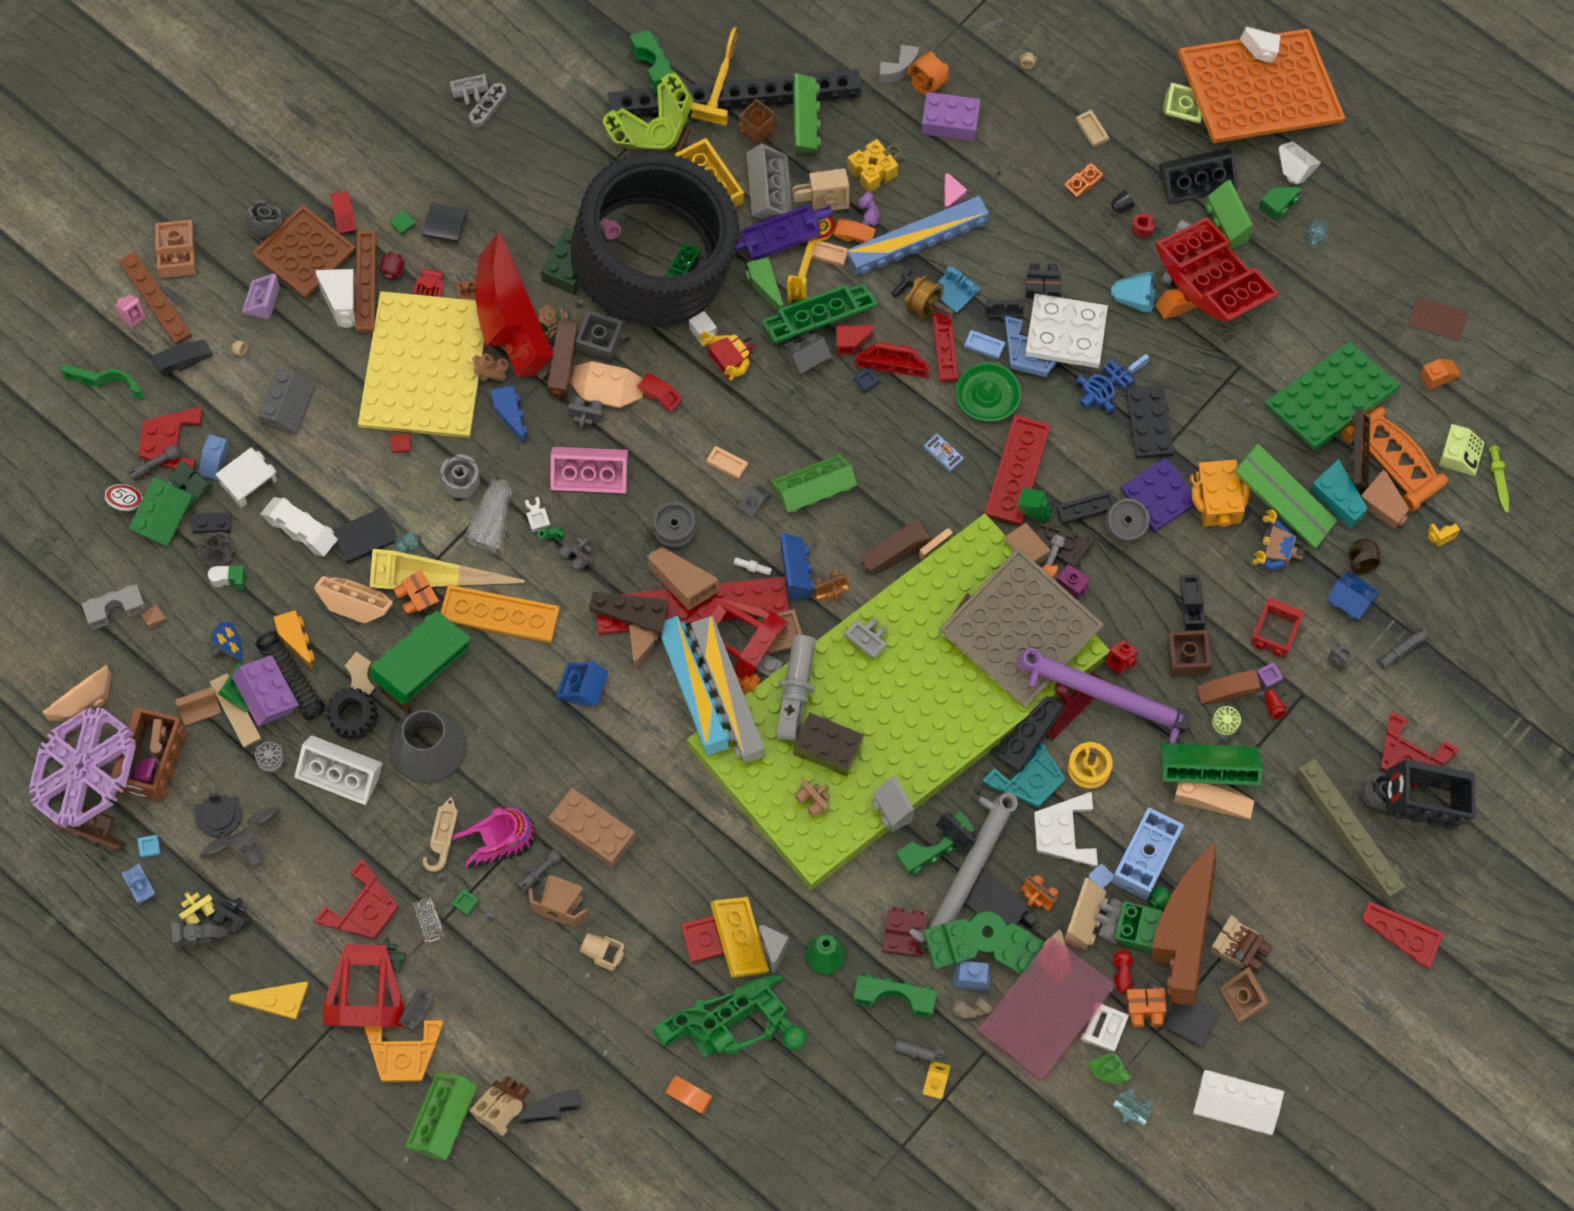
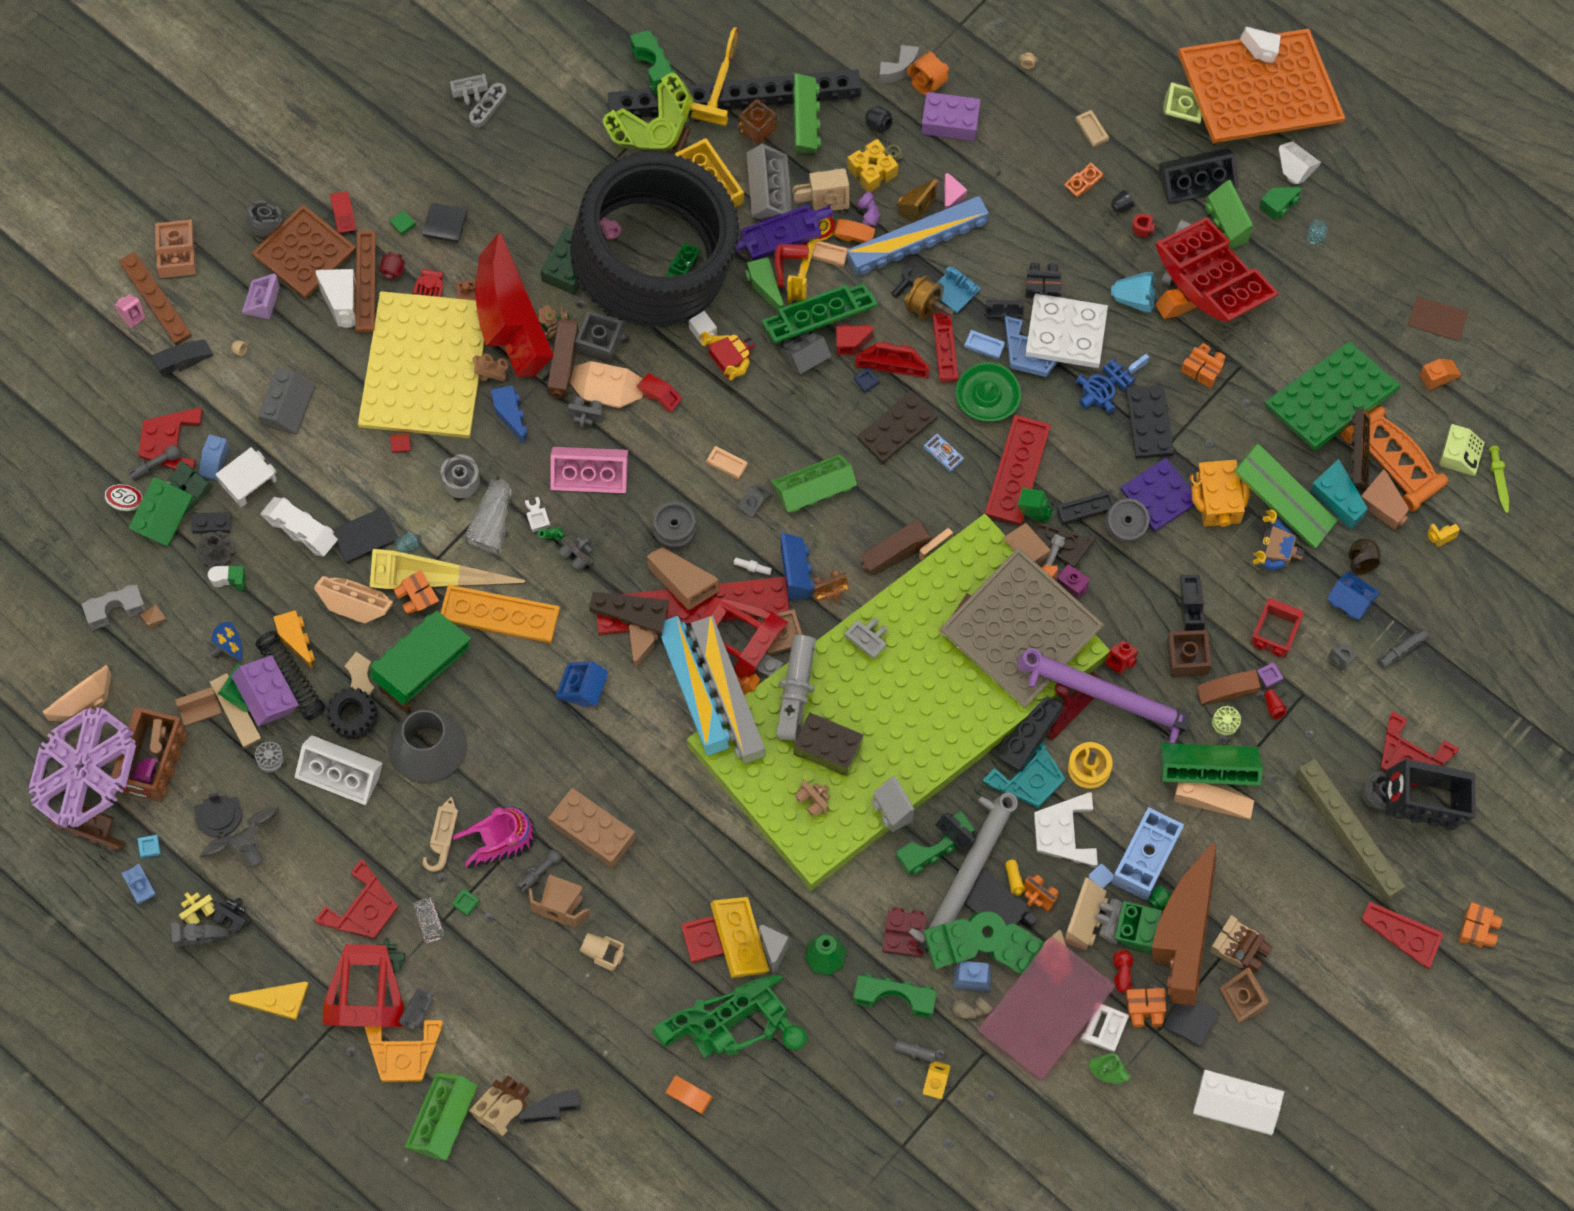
green piece [60,364,144,400] -> none
clear light blue hips [1113,1088,1153,1125] -> none
none -> red piece [774,244,809,287]
none -> dark brown plate [857,391,938,464]
none -> black head [865,106,893,133]
none -> pearl gold slope [897,178,938,223]
none -> yellow piece [1005,860,1025,896]
none -> orange hips [1181,343,1226,389]
none -> orange hips [1458,902,1503,948]

